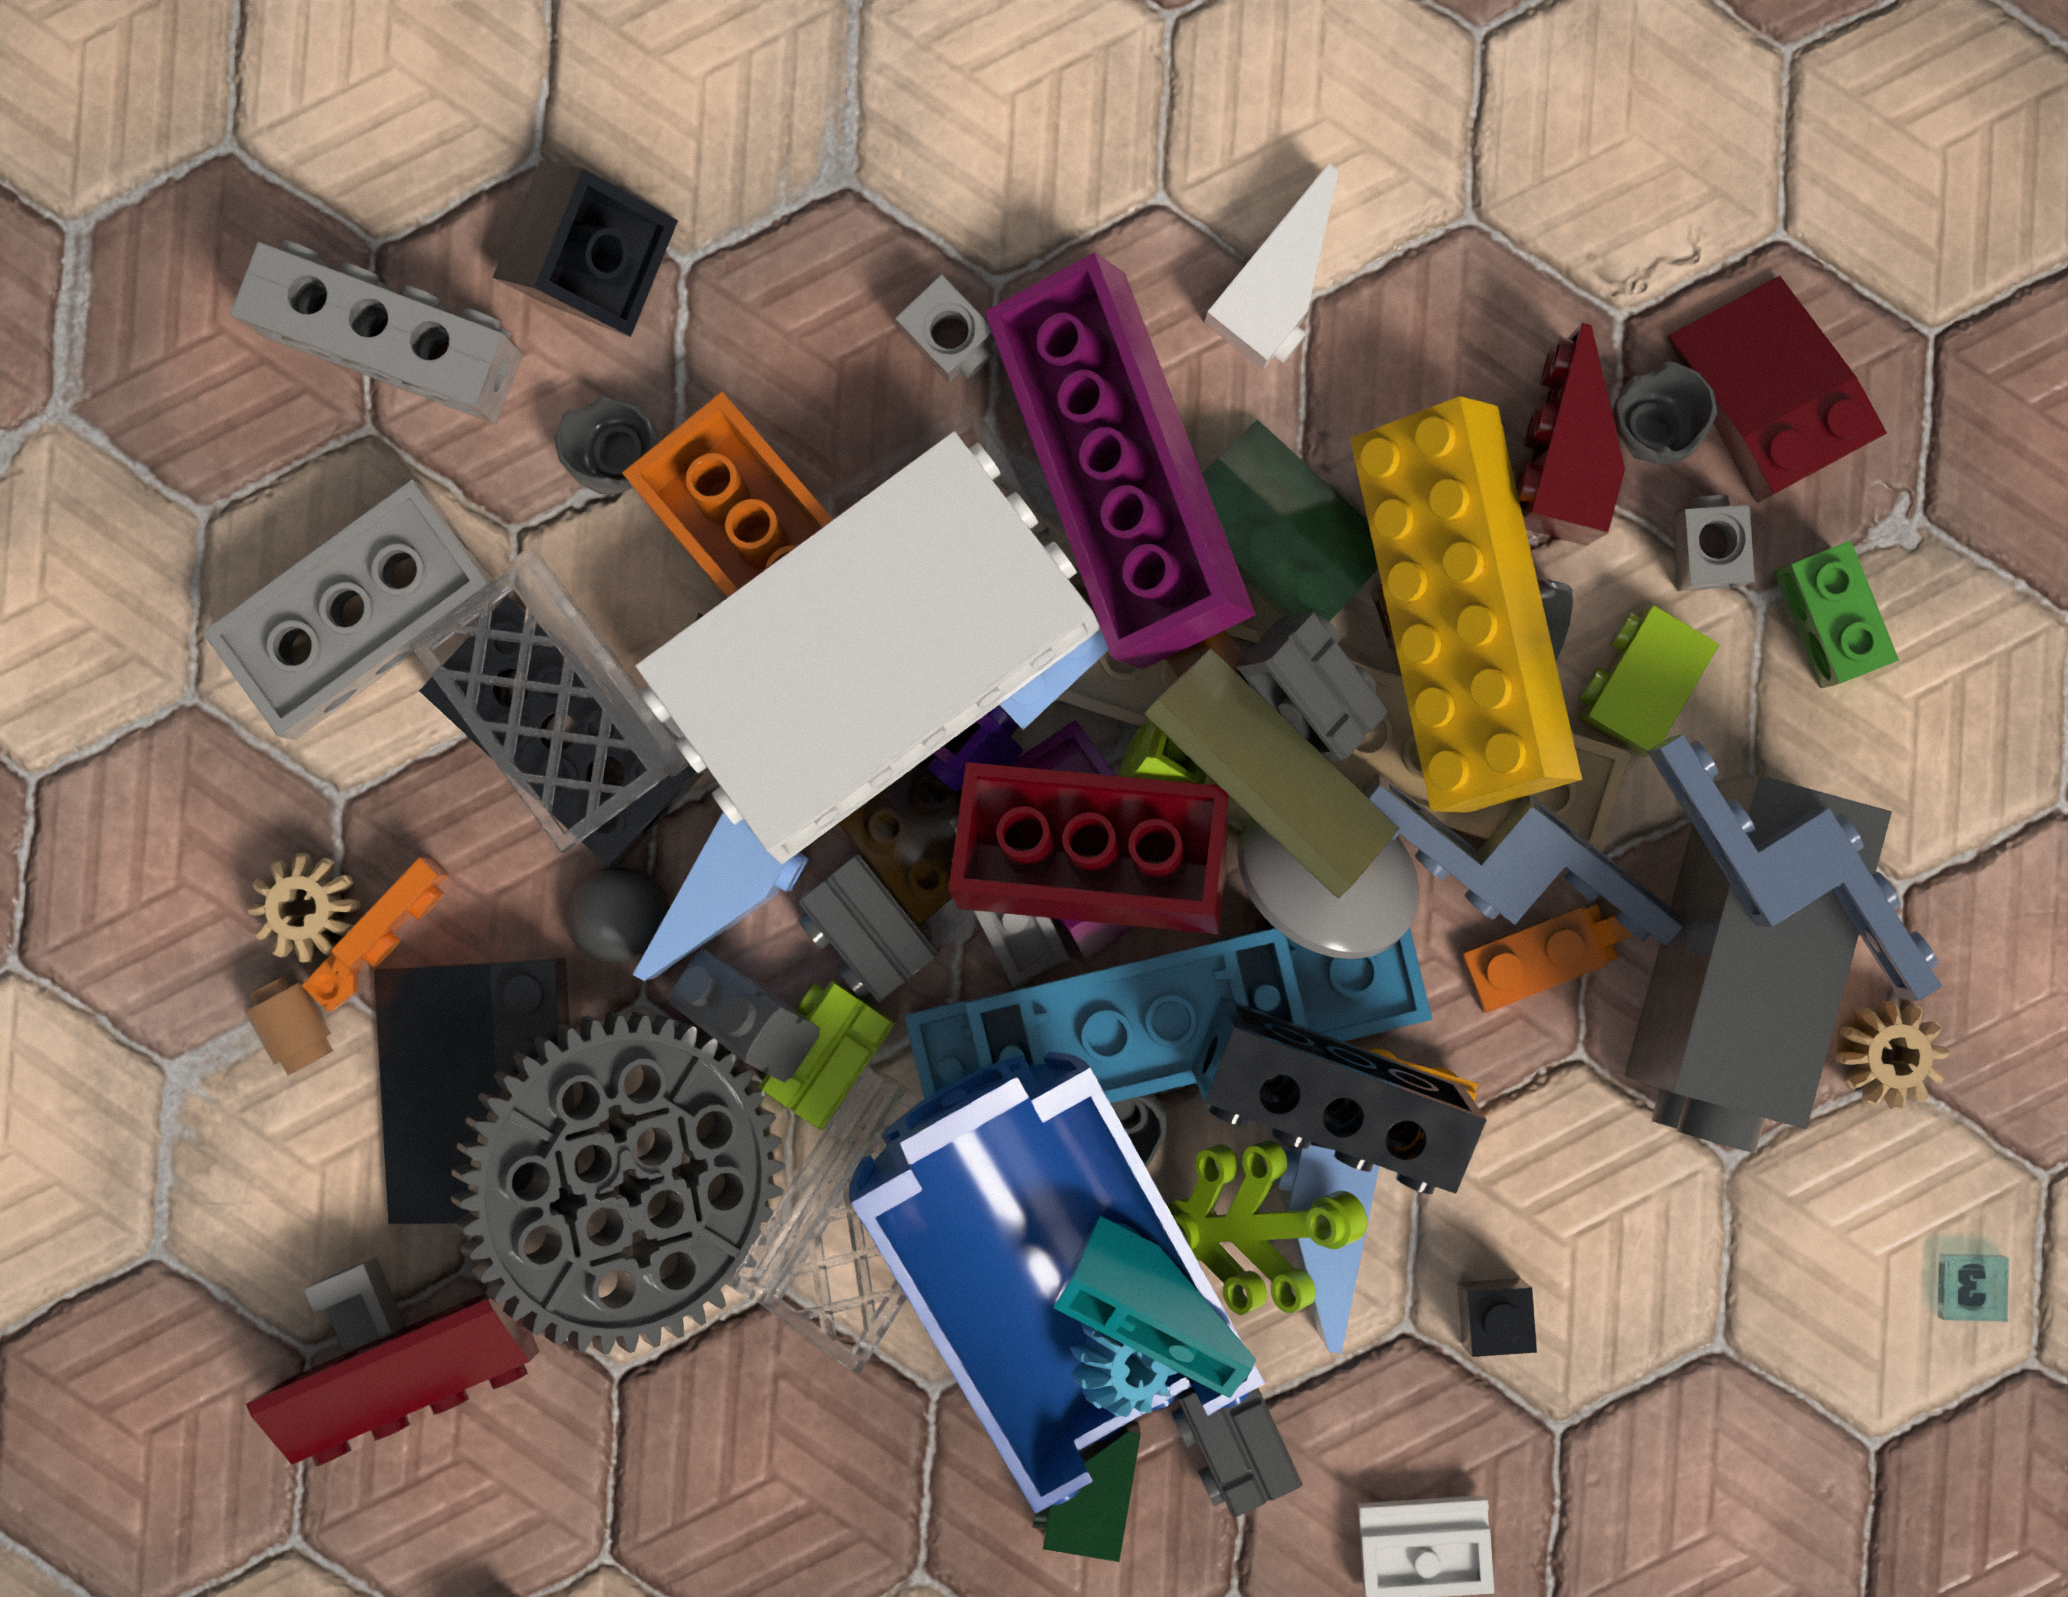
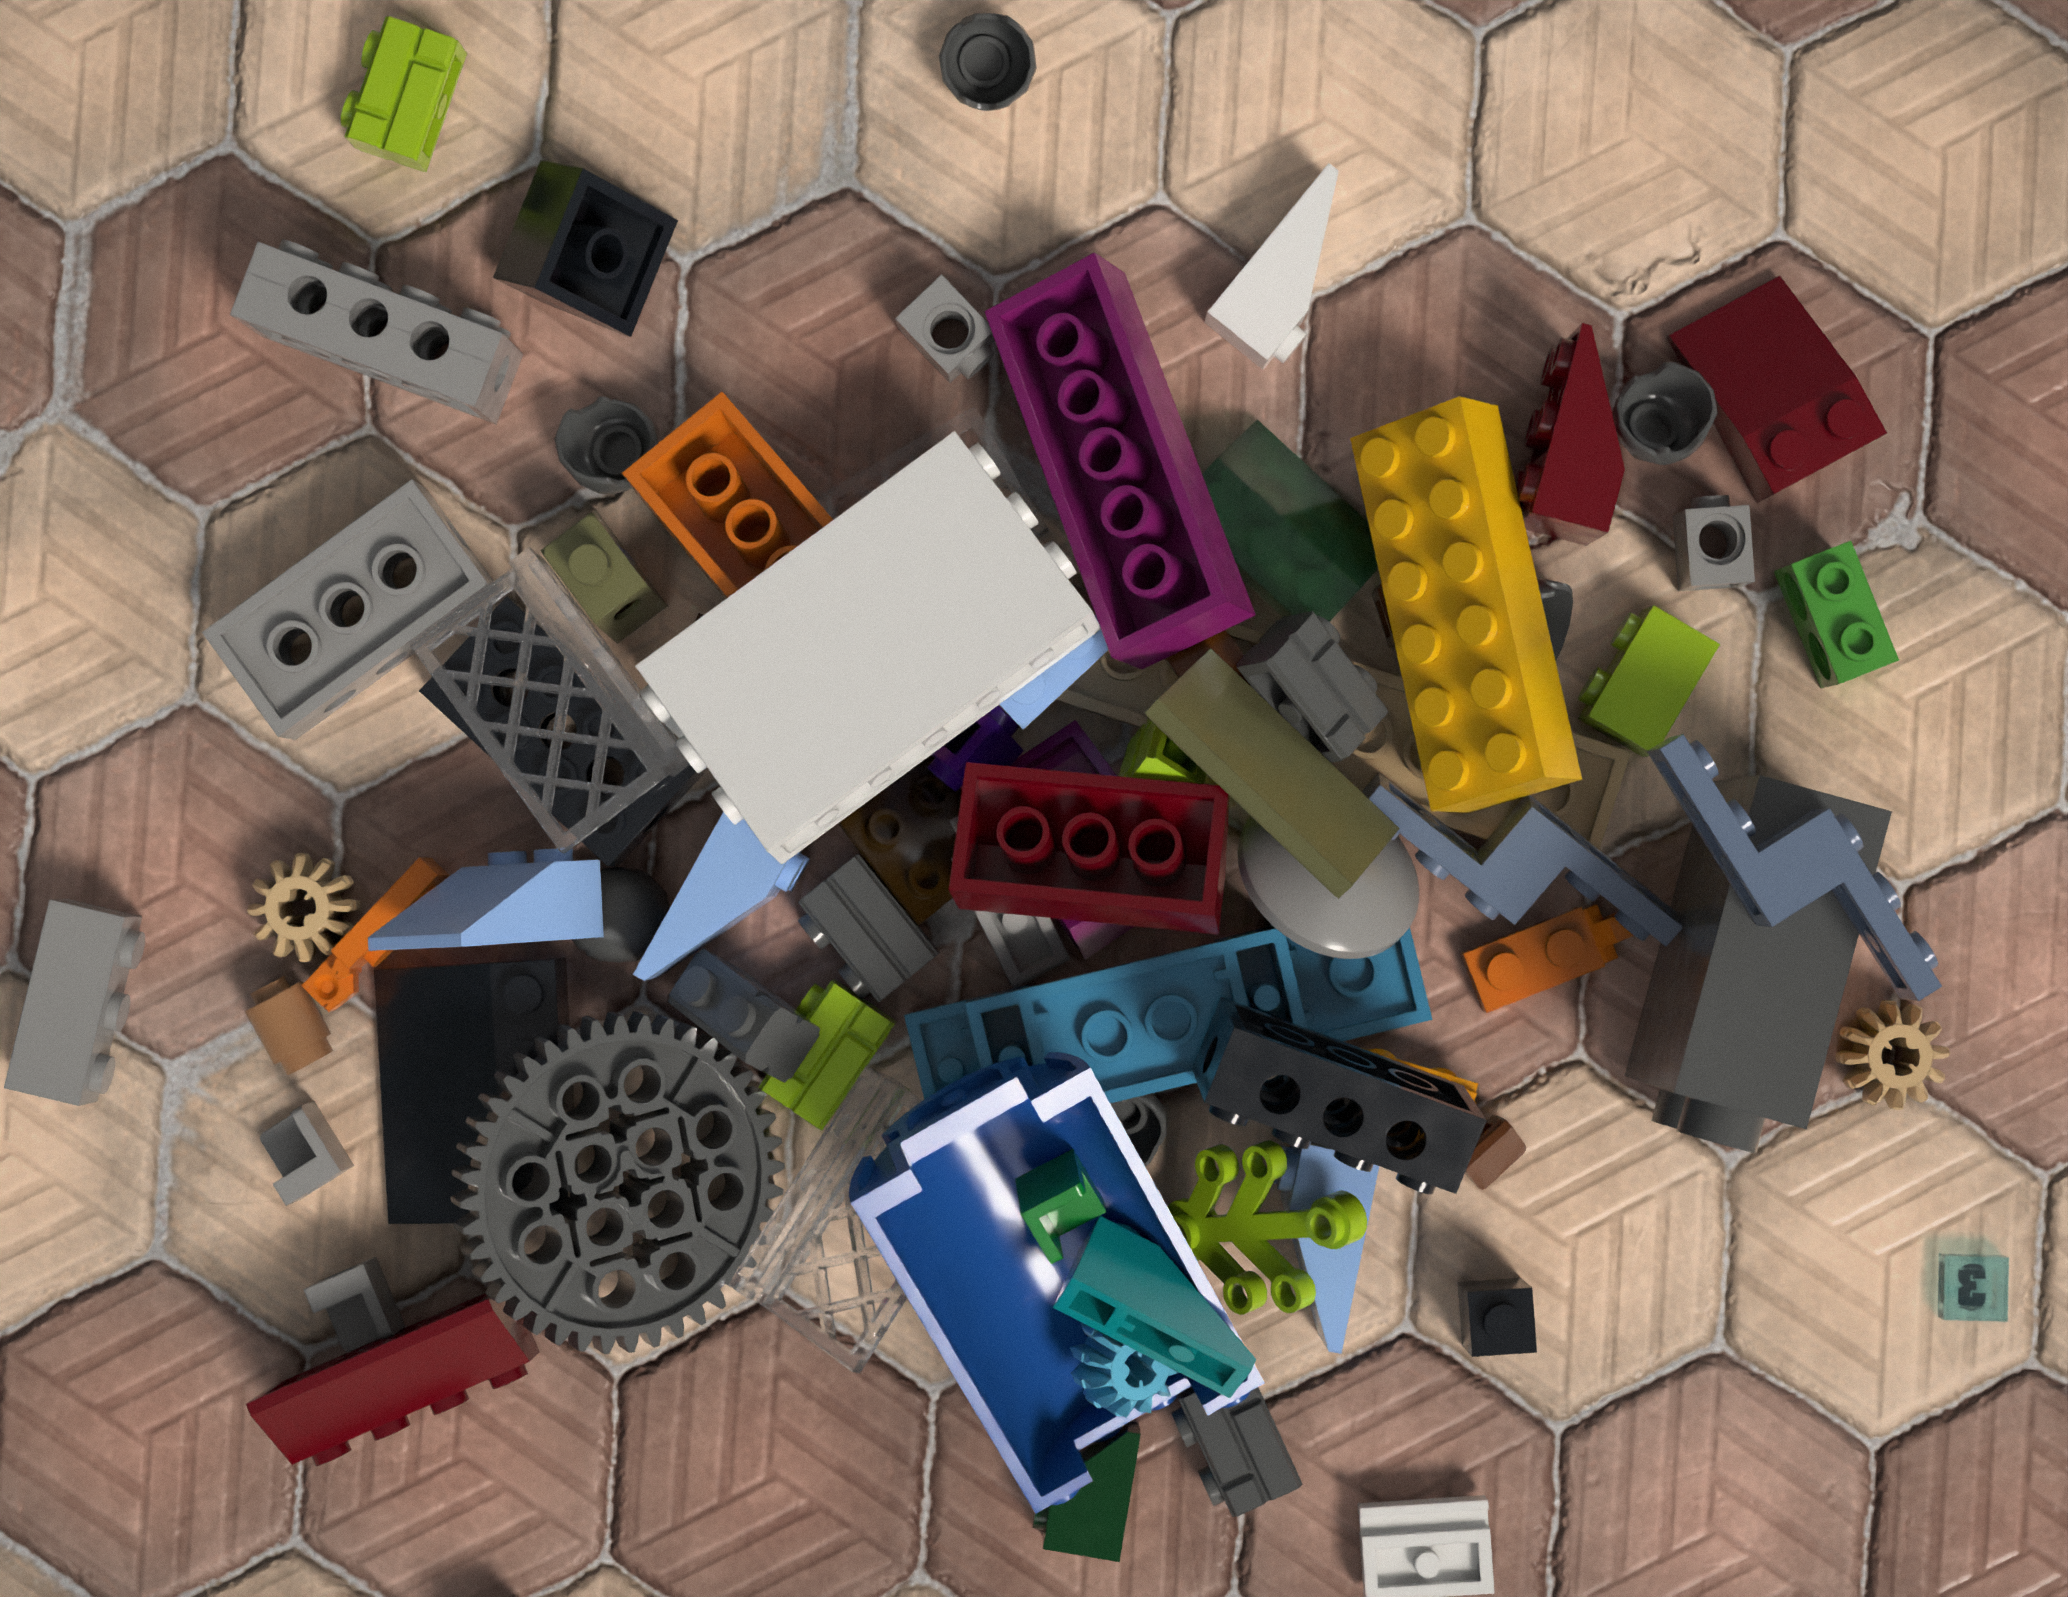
none -> light grey brick [4,899,145,1106]
none -> light grey panel [260,1101,354,1206]
none -> lime brick [341,16,467,172]
none -> light blue slope [368,848,604,951]
none -> olive torso [540,510,668,644]
none -> dark grey hair [939,13,1037,111]
none -> green panel [1015,1149,1106,1264]
none -> reddish brown slope [1465,1115,1526,1190]

